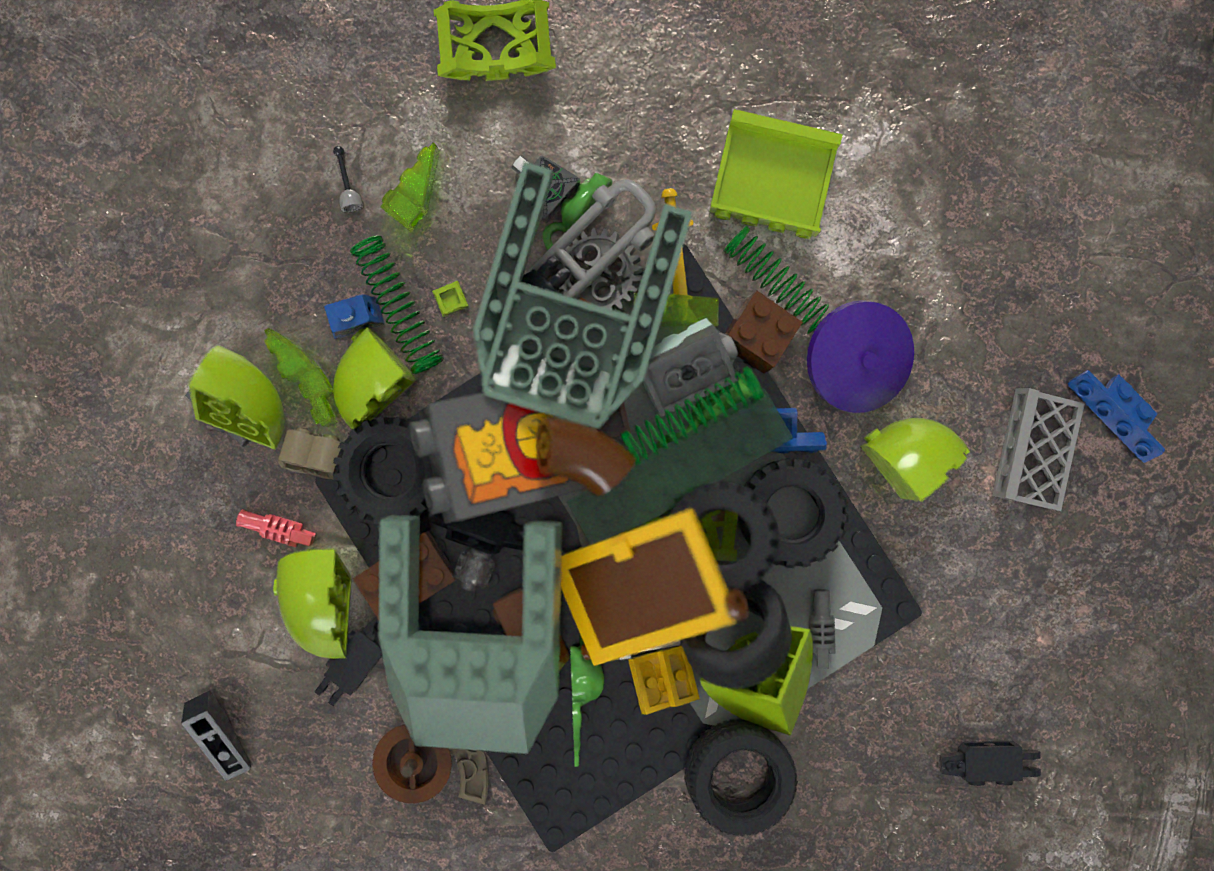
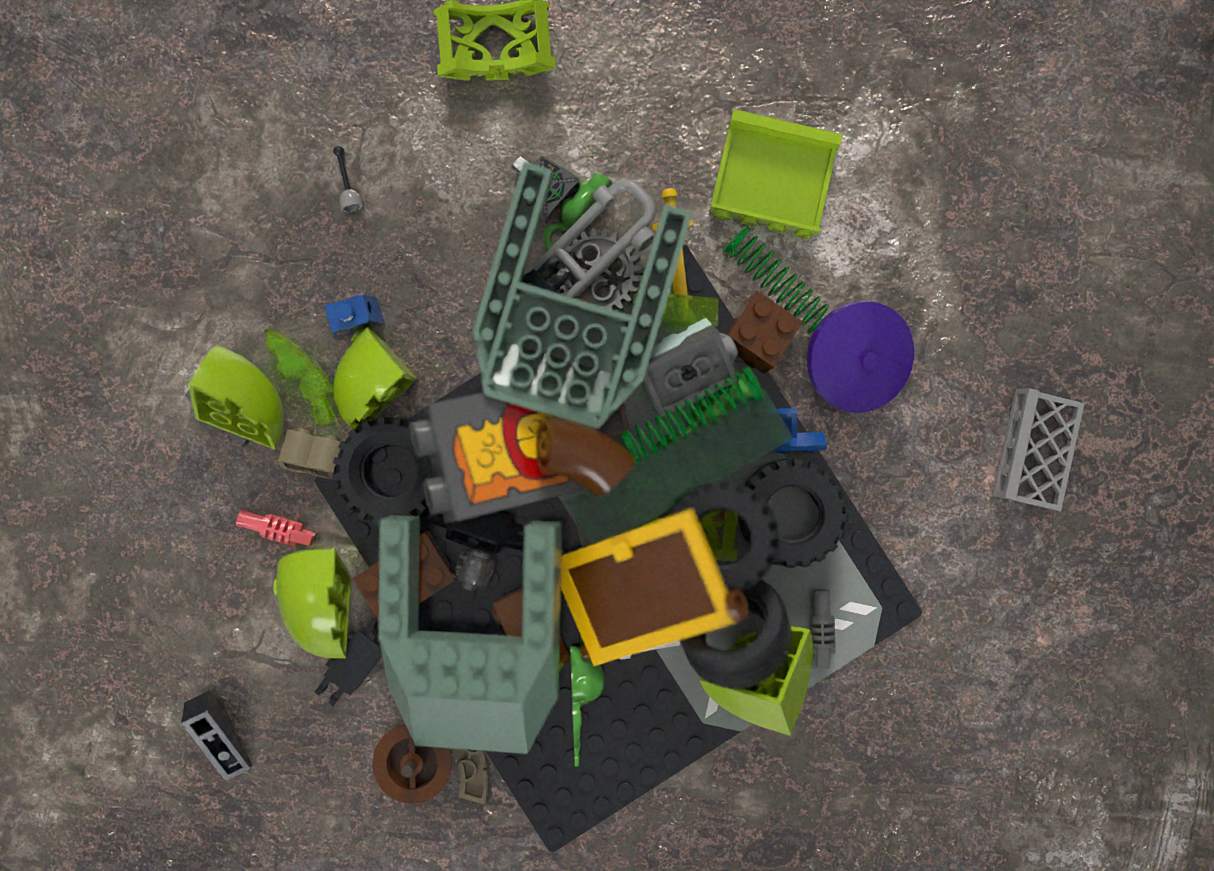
green piece [350,235,444,374] -> none
clear neon green slope [380,142,440,233] -> none
lime tile [432,280,469,317] -> none
yellow slope [628,645,700,715] -> none
black tyre [684,719,797,836] -> none
lime brick [860,418,970,501] -> none
black hinge [939,741,1041,786] -> none
blue bracket [1068,370,1165,463] -> none

